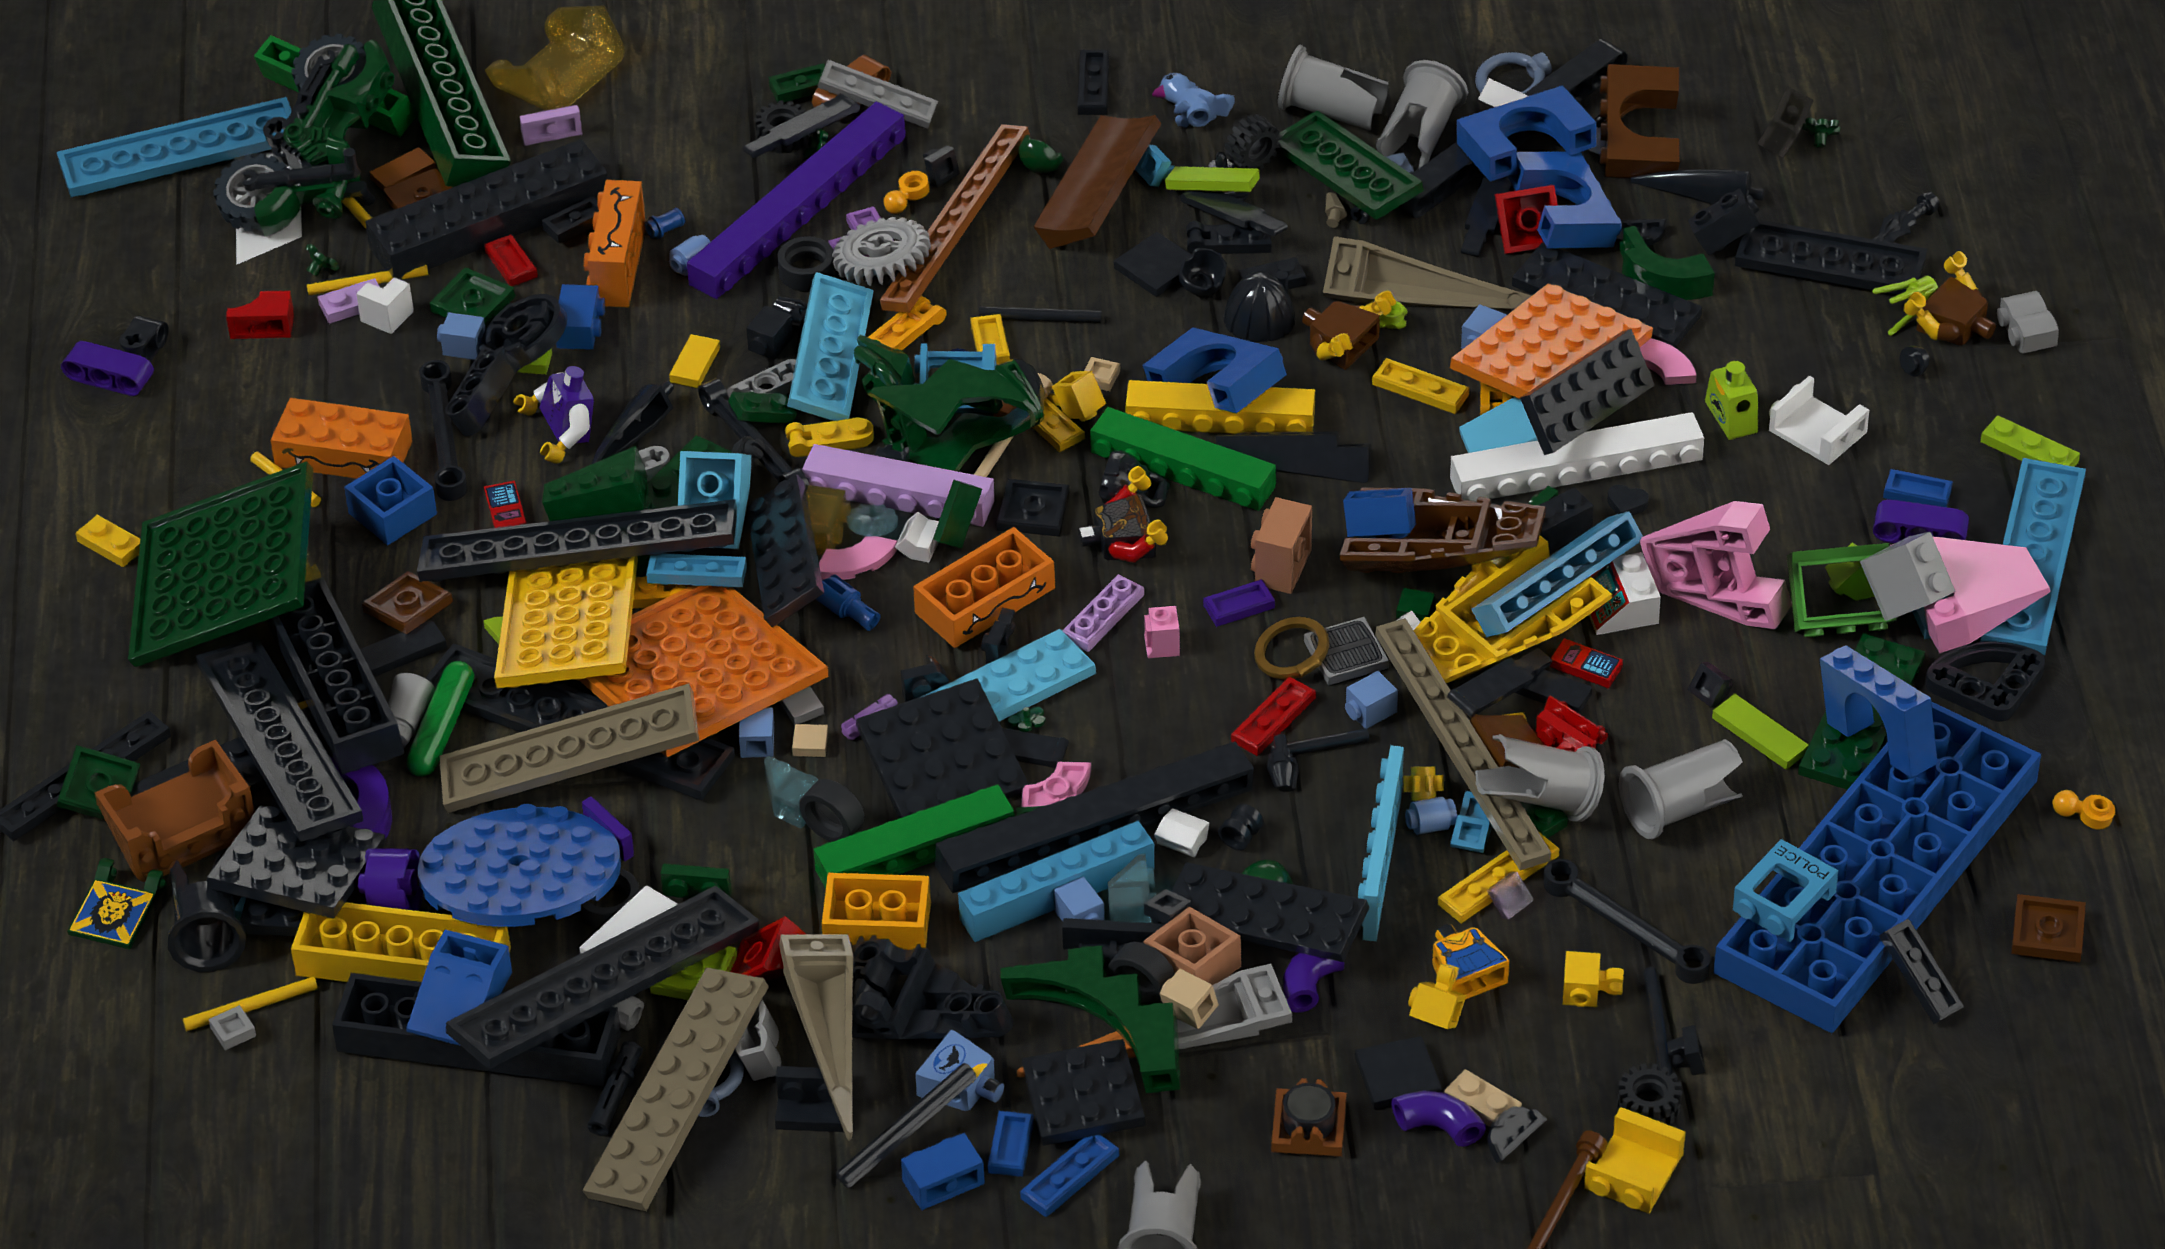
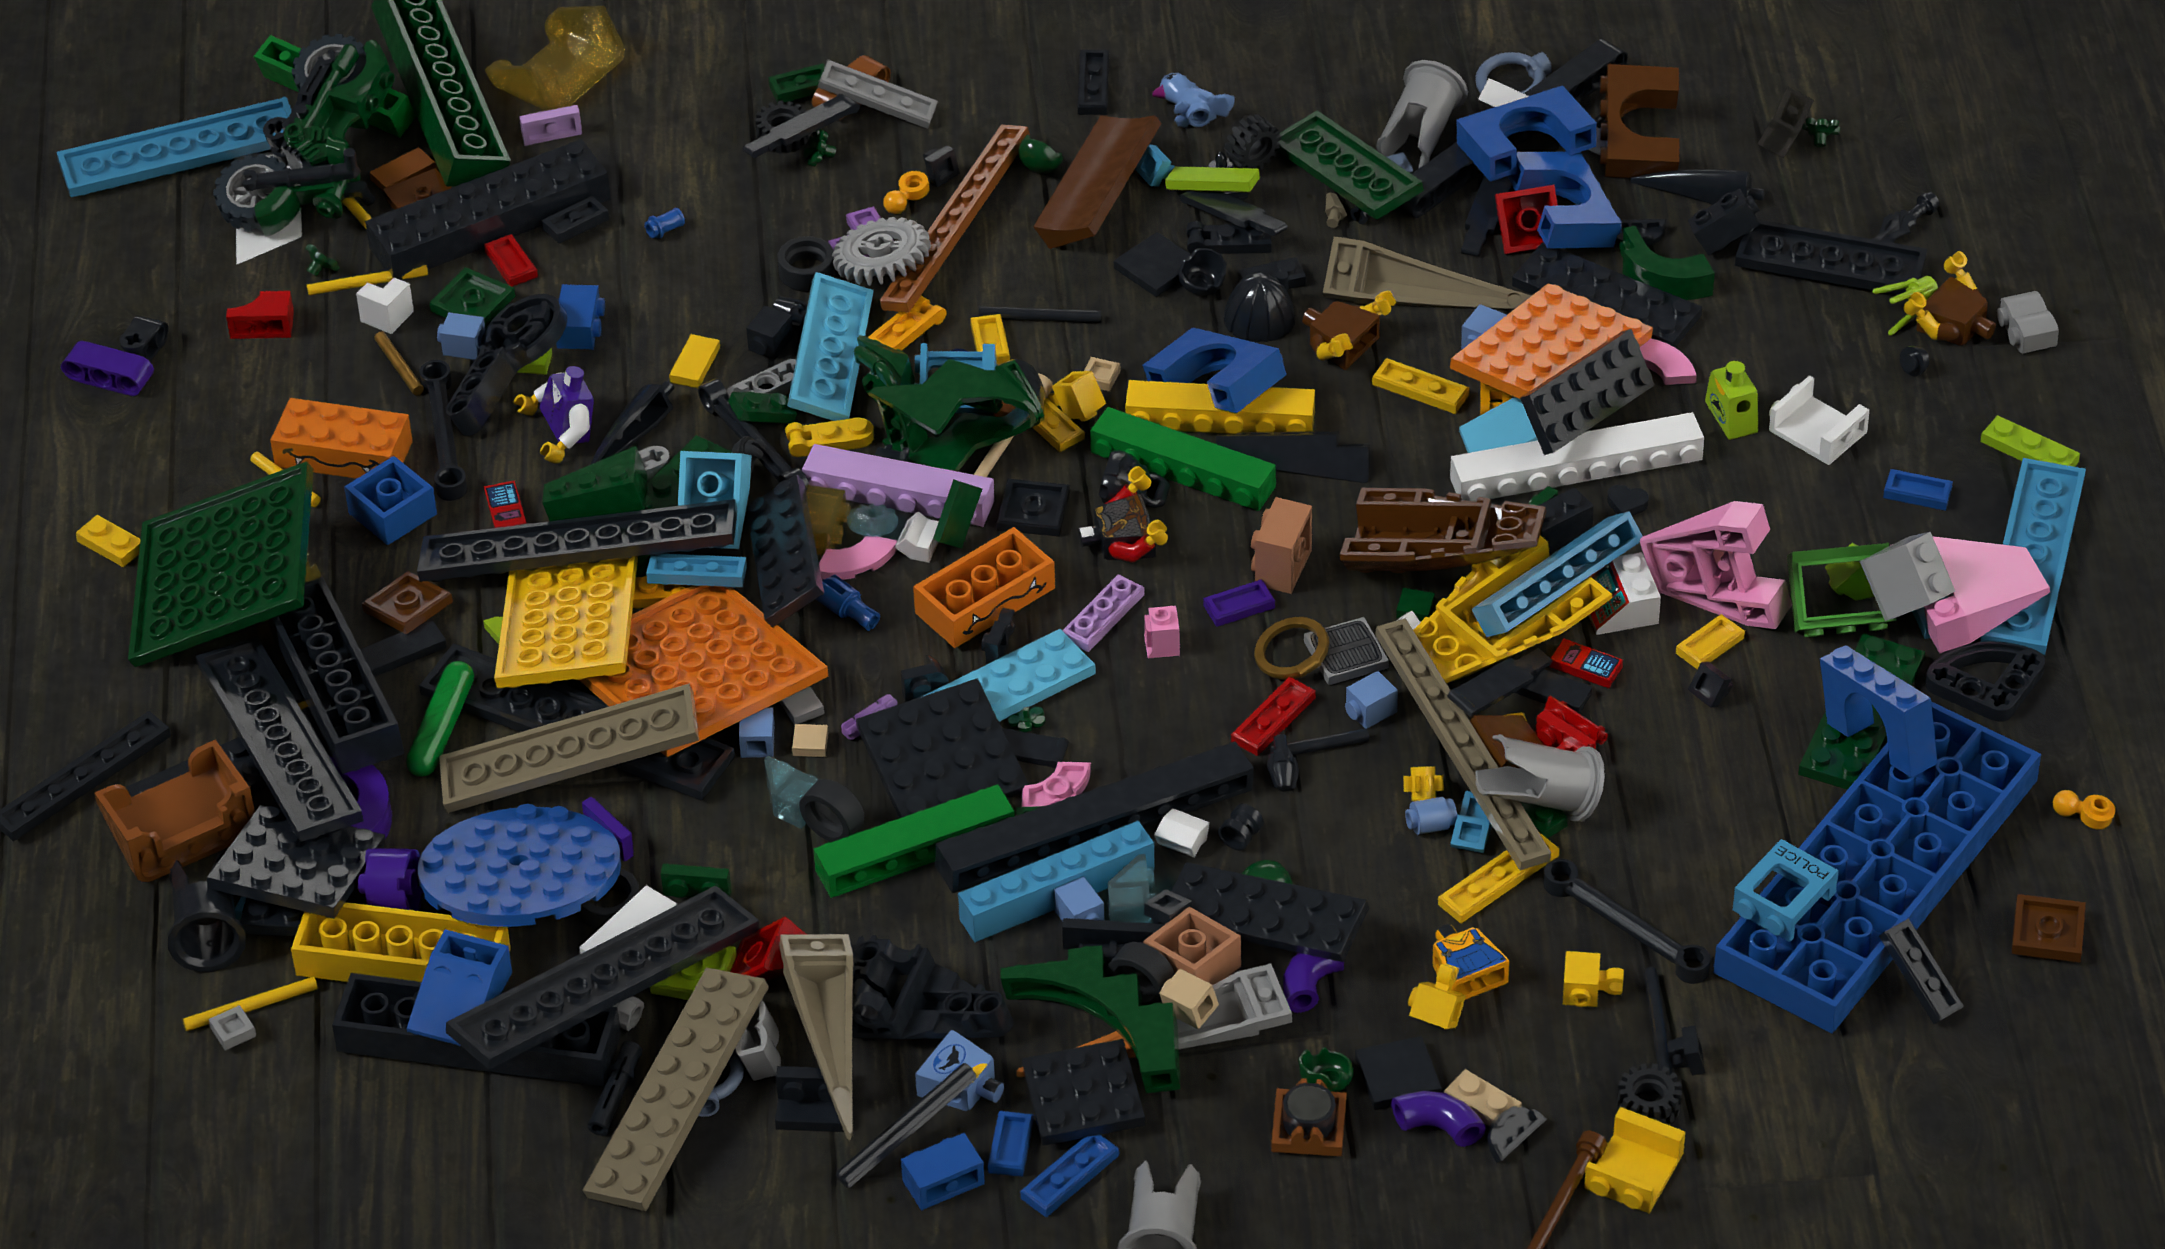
dark green tile [57,745,141,820] -> none
flag [67,858,166,950] -> none
lavender plate [318,278,379,324] -> none
light grey plant [388,673,435,749] -> none
orange brick [584,180,646,307] -> none
medium blue brick [669,235,711,276] -> none
dark purple brick [687,101,906,299] -> none
light orange brick [822,873,931,950] -> none
light grey piece [1278,45,1389,131] -> none
blue brick [1343,488,1416,539] -> none
medium azure plate [1358,745,1404,941] -> none
lime plate [1380,301,1407,329] -> none
plate [1487,872,1534,919] -> none
light grey piece [1619,739,1743,839] -> none
lime tile [1712,694,1809,770] -> none
dark purple beam [1873,500,1969,543] -> none
none -> pearl gold bar [374,331,424,396]
none -> dark green hair [1298,1047,1353,1092]
none -> yellow tile [1676,614,1745,669]

